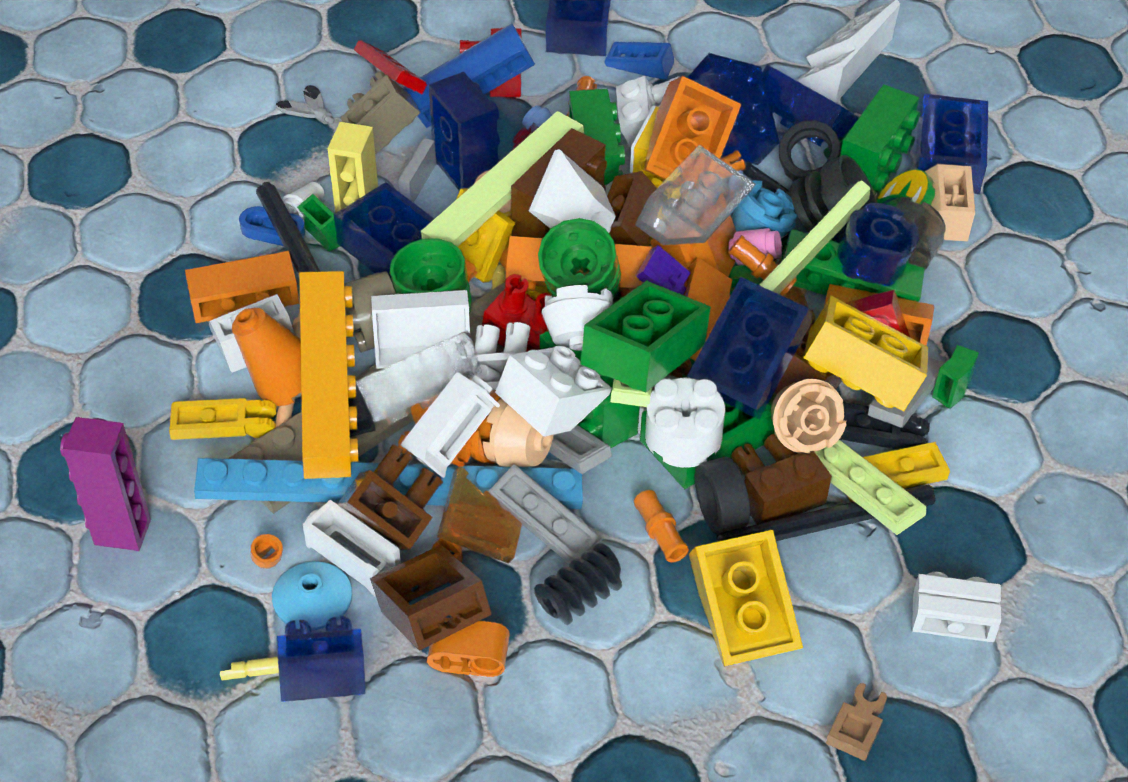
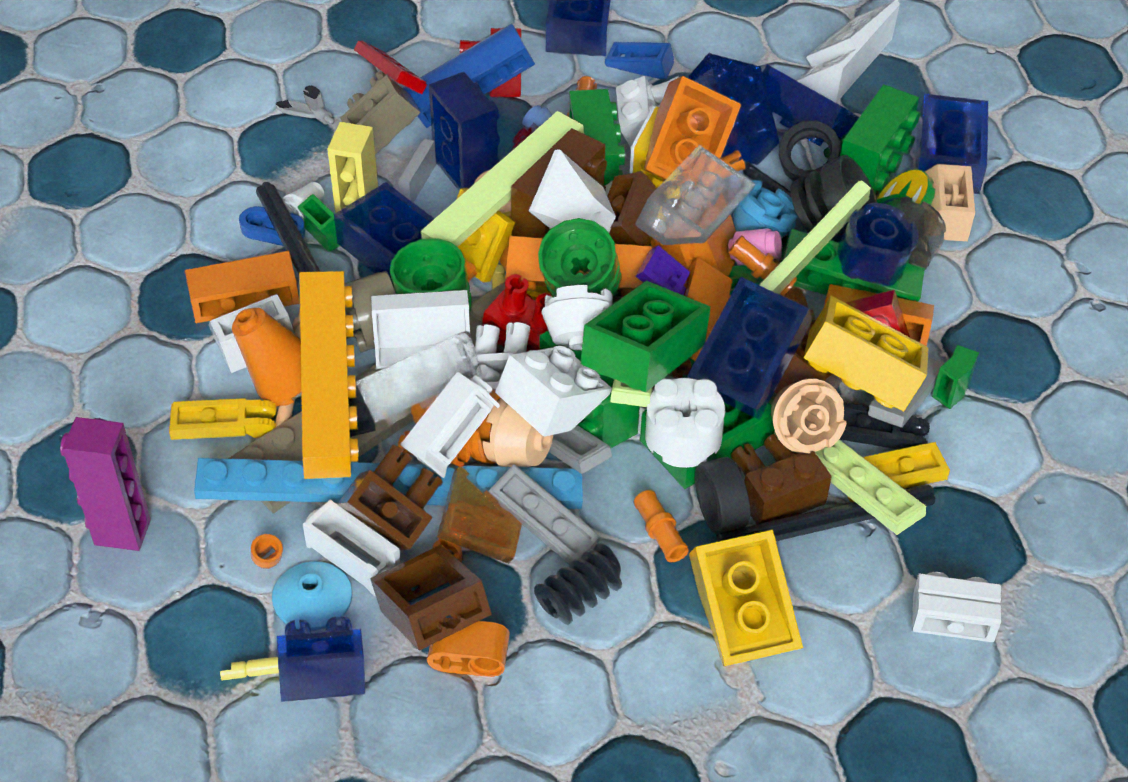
medium nougat plate [826,683,887,761] -> none

